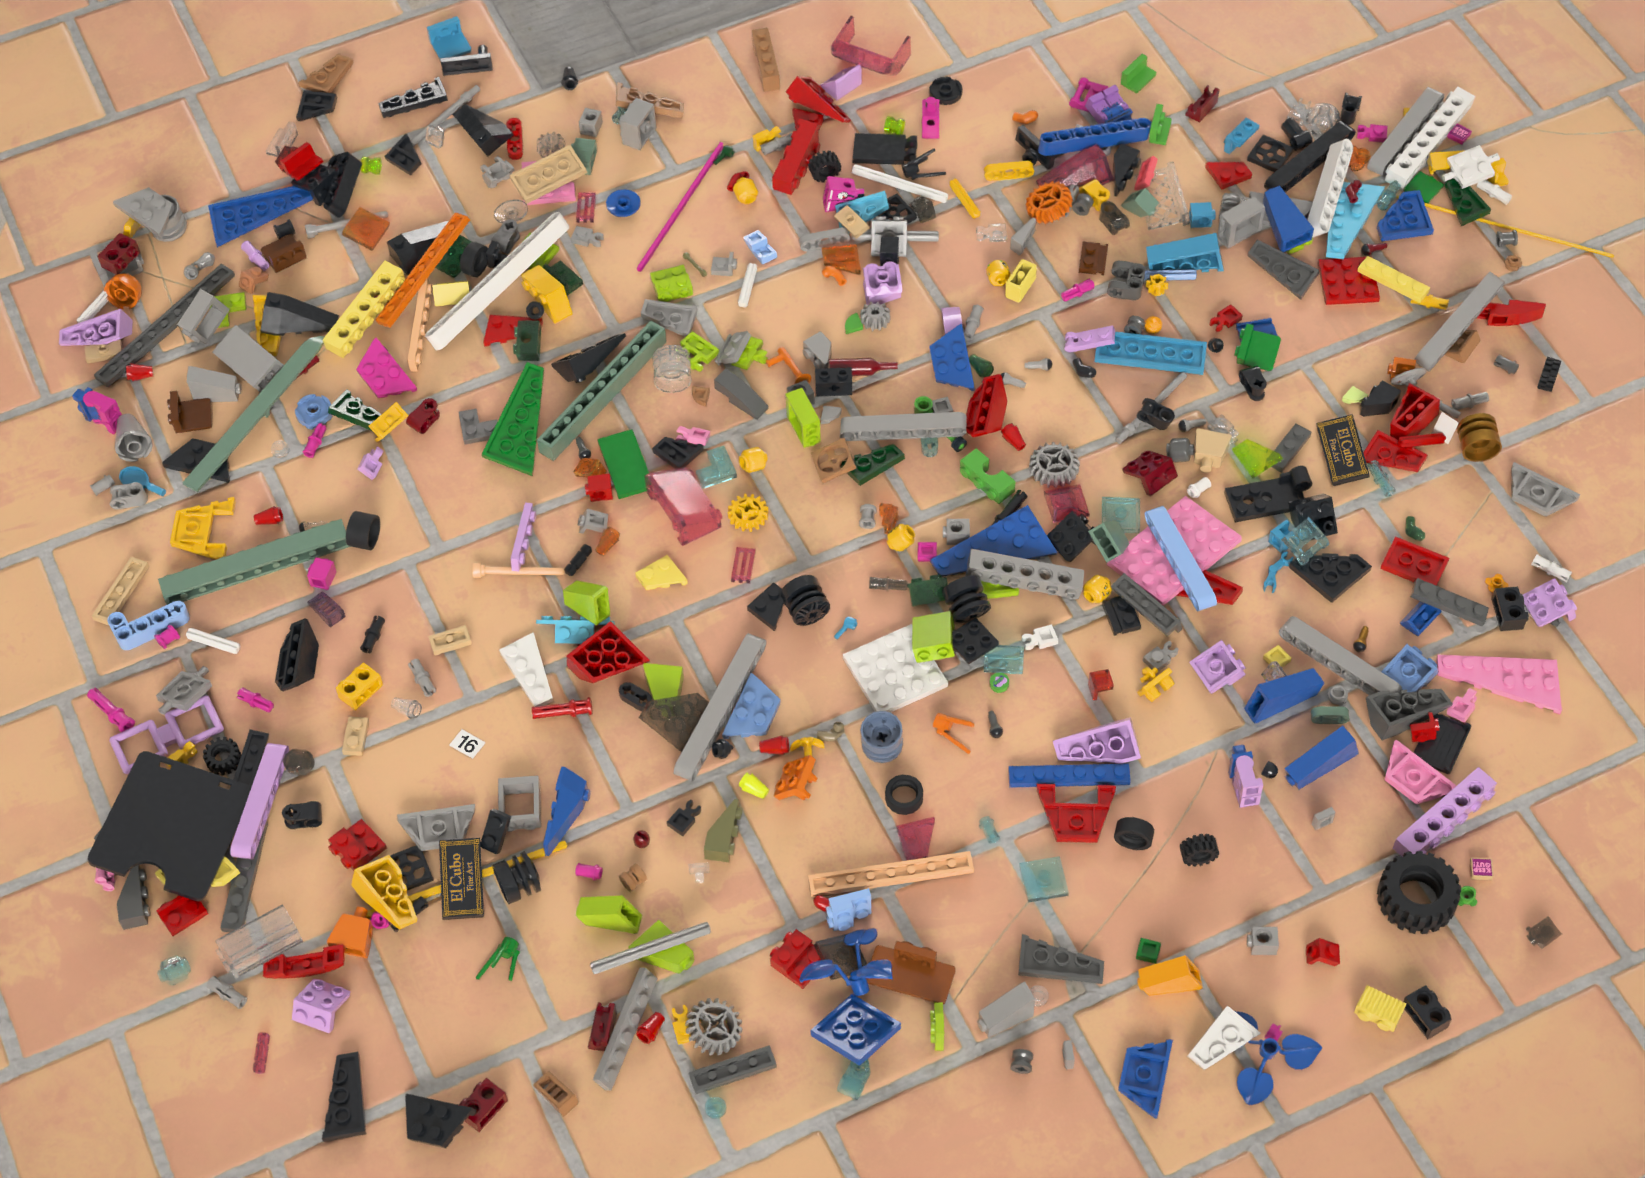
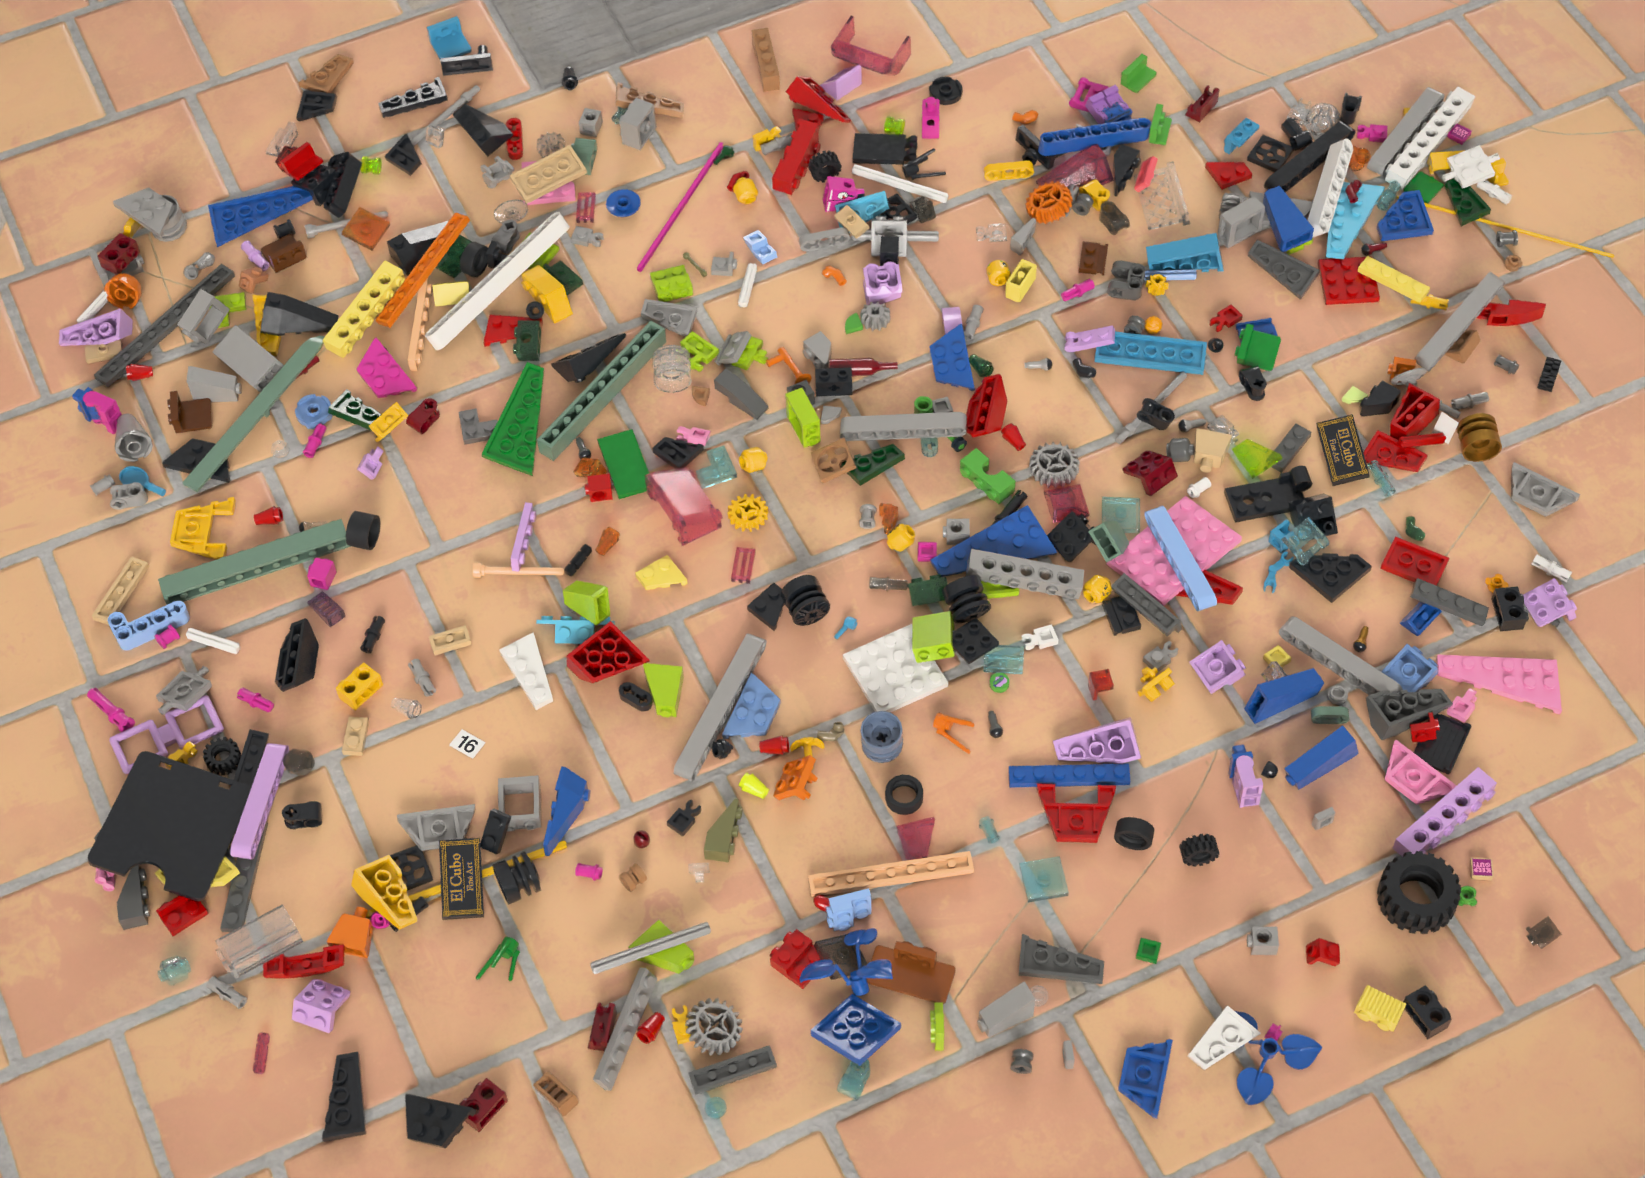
red plate [328,819,387,871] -> none
red pin [532,697,593,719] -> none
lime slope [576,895,642,934] -> none
light grey bracket [578,509,608,534] -> none
clear smoke plate [639,693,709,752] -> none
clear orange wing [822,244,861,275] -> none
yellow axle [949,179,980,219] -> none
light grey piece [1000,372,1026,388] -> none
sand green slope [1120,188,1159,218] -> none
light orange slope [1137,955,1203,996] -> none
dark azure brick [1189,202,1216,228] -> none

